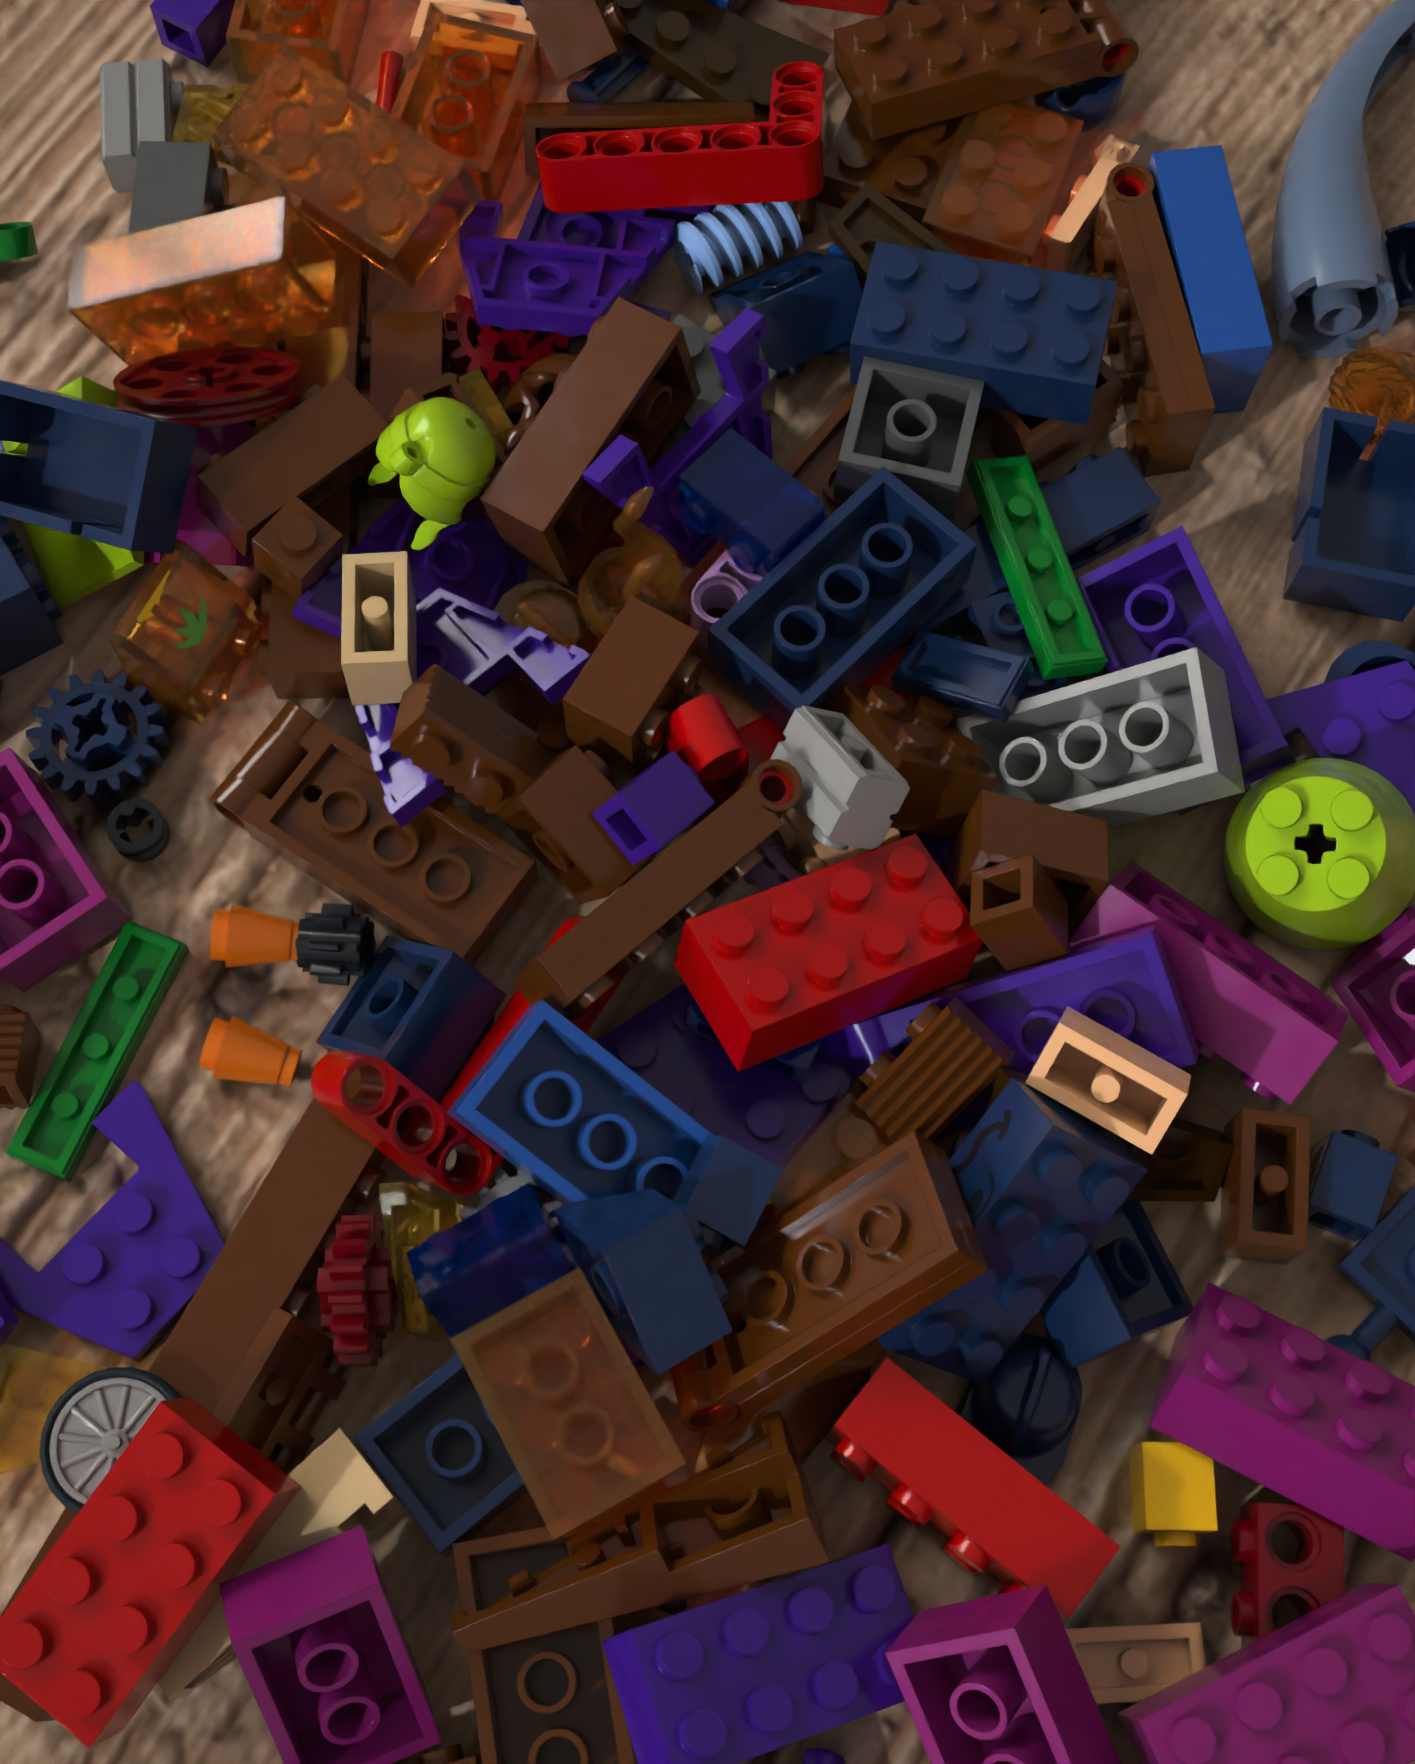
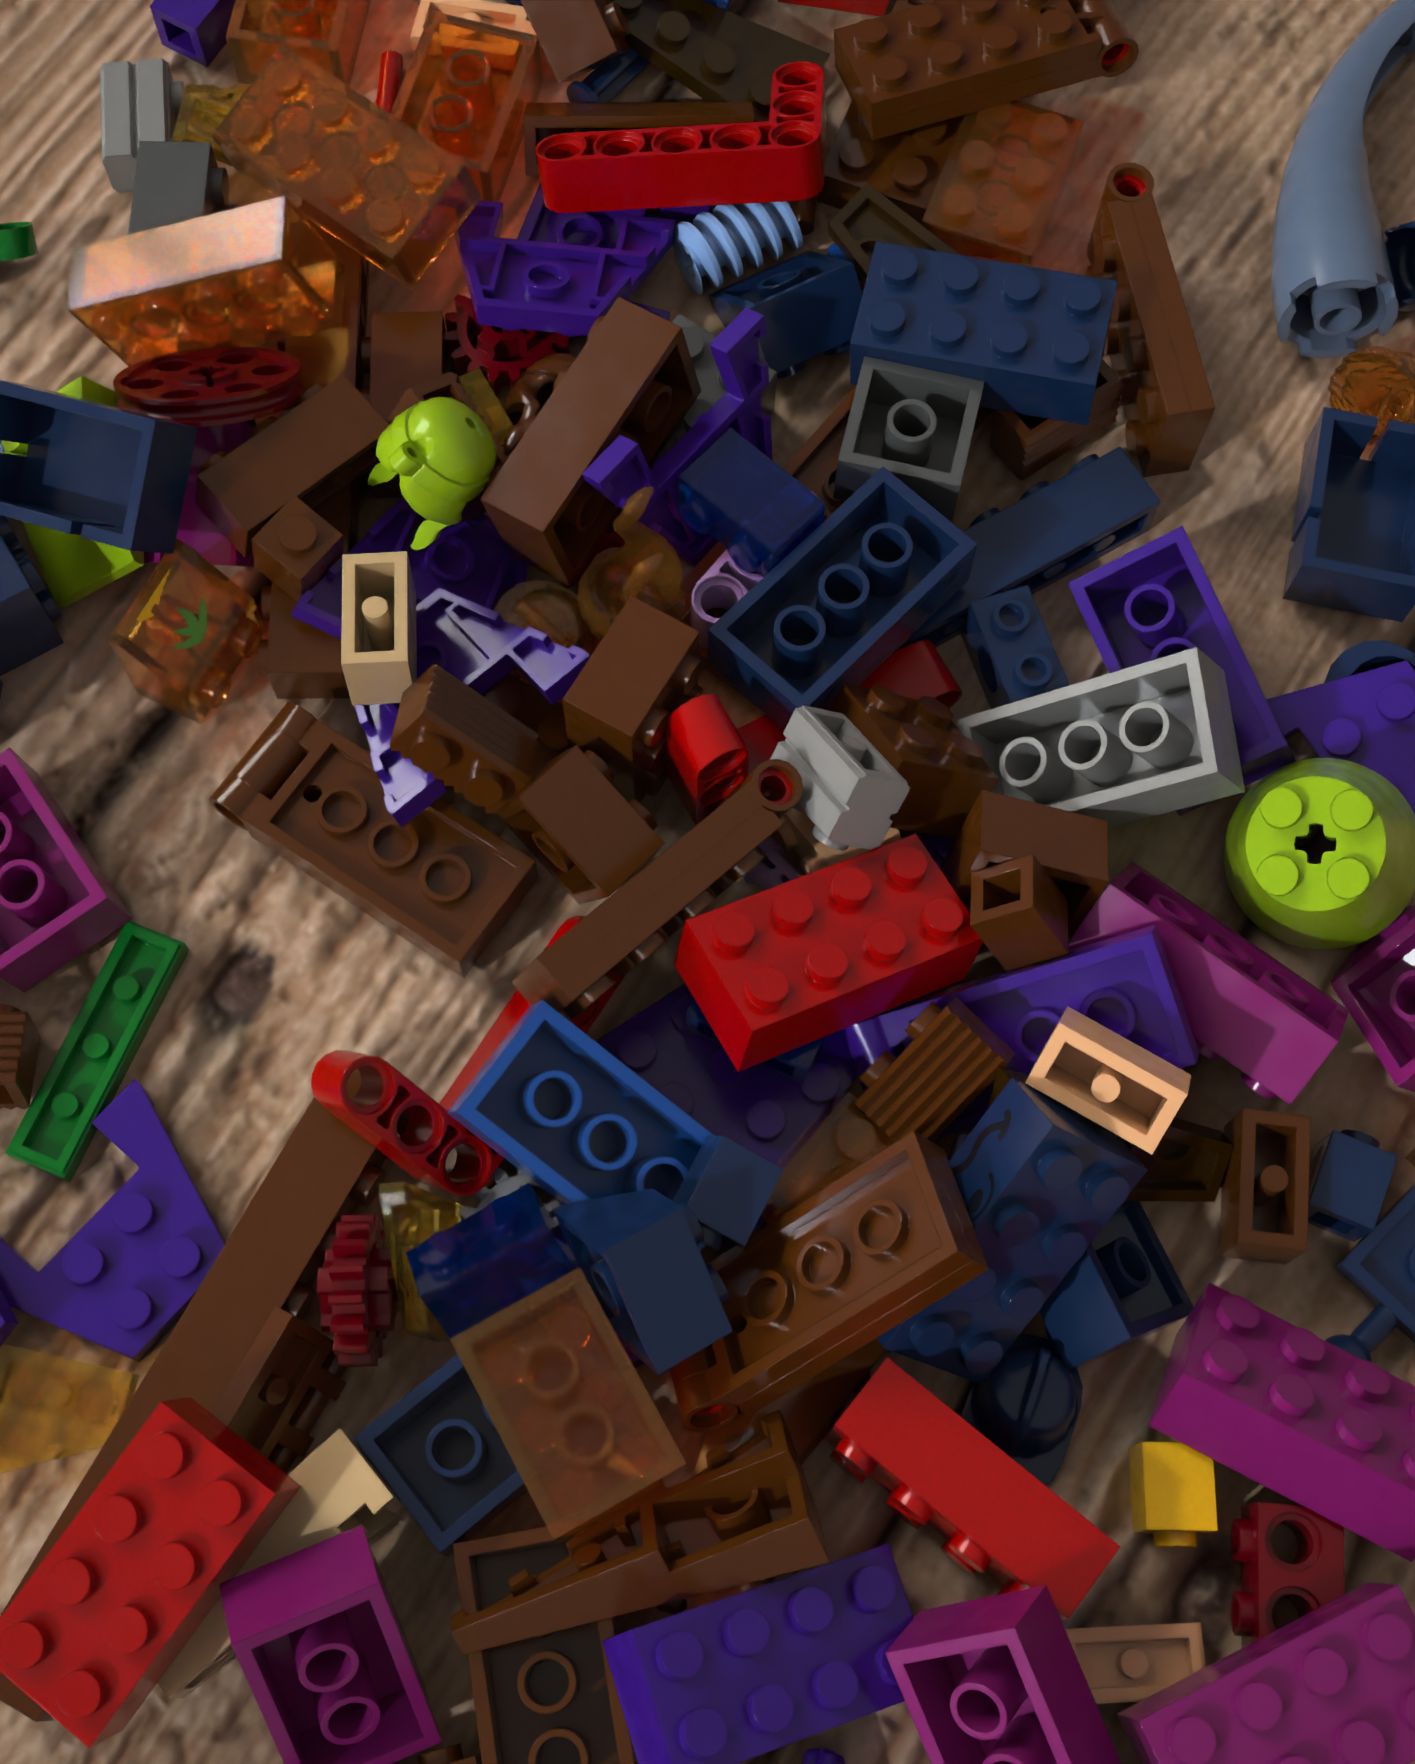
dark blue gear [26,669,169,806] -> none
light grey wheel [39,1367,181,1514] -> none
black bush [106,798,170,862] -> none
orange cone [199,1016,303,1088] -> none
orange cone [210,904,299,968] -> none
black gear [295,903,376,986] -> none
dark blue slope [316,935,506,1103] -> none
dark purple brick [592,750,715,866] -> none
dark blue tile [891,628,1035,722] -> none
green tile [966,455,1108,680] -> none
dark blue hair [1034,72,1126,132] -> none
light nougat hinge [1042,134,1140,273] -> none
blue brick [1147,145,1273,414] -> none

